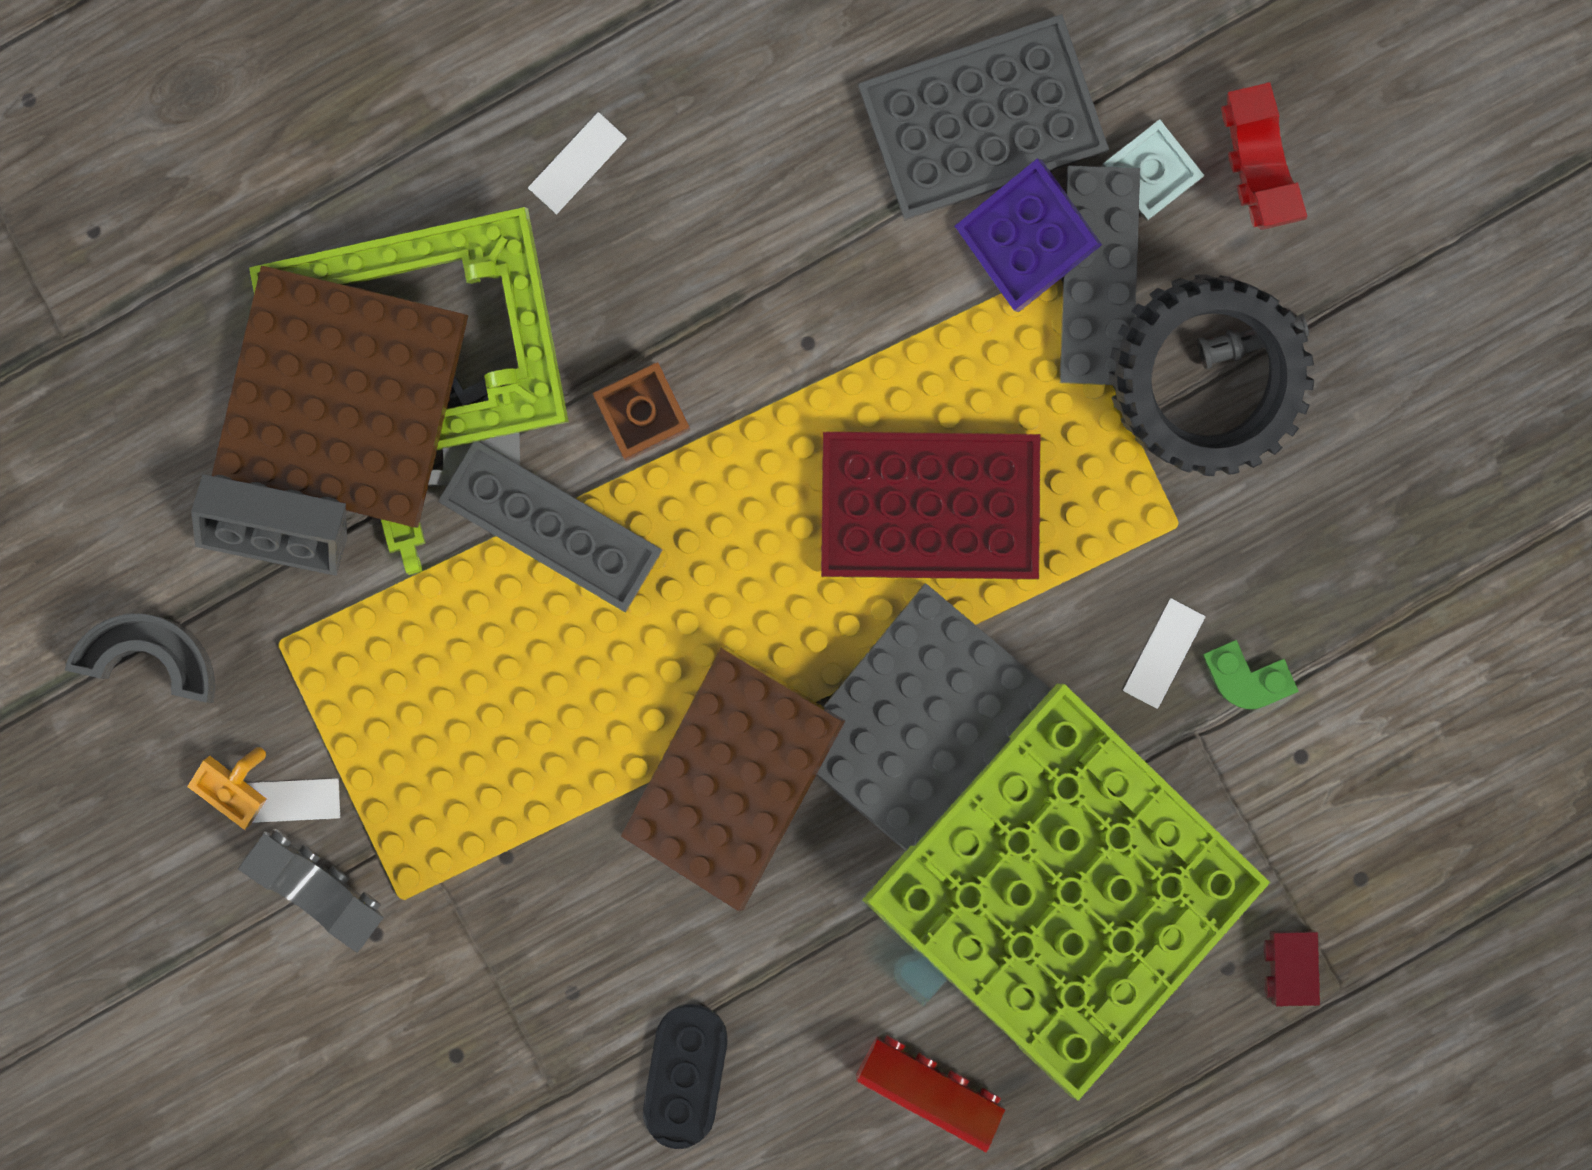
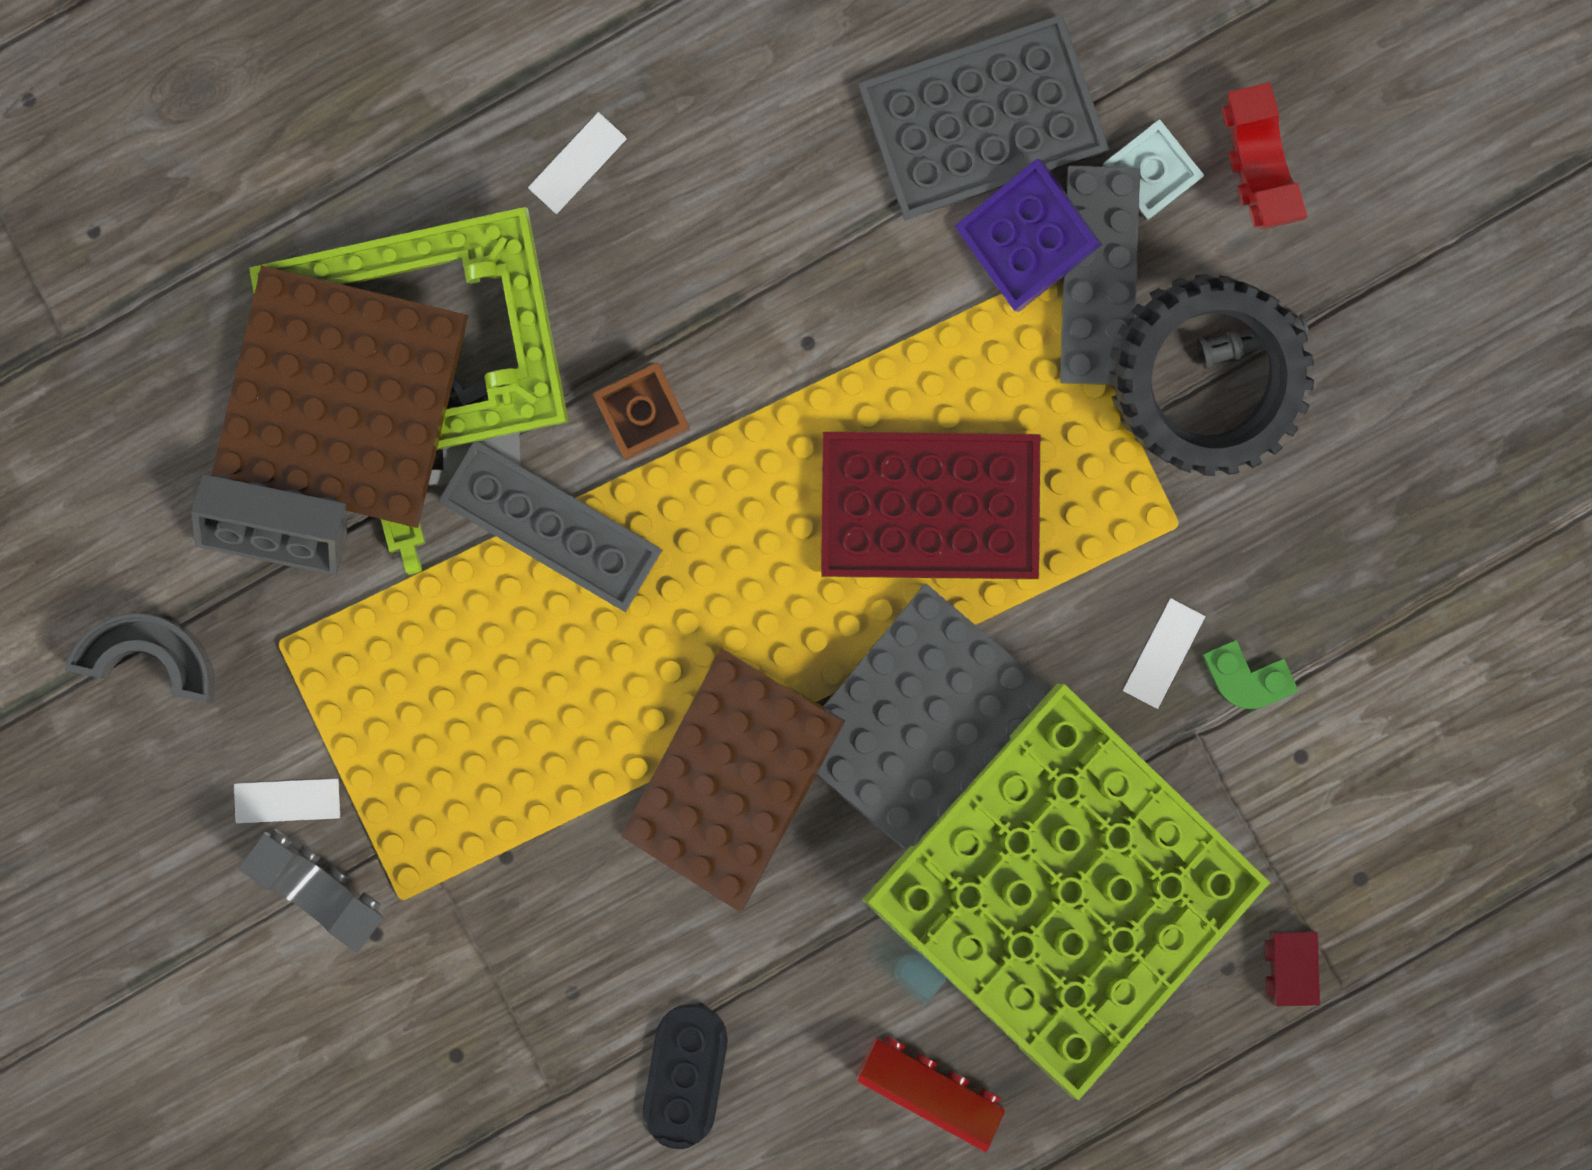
light orange plate [187,747,267,830] -> none

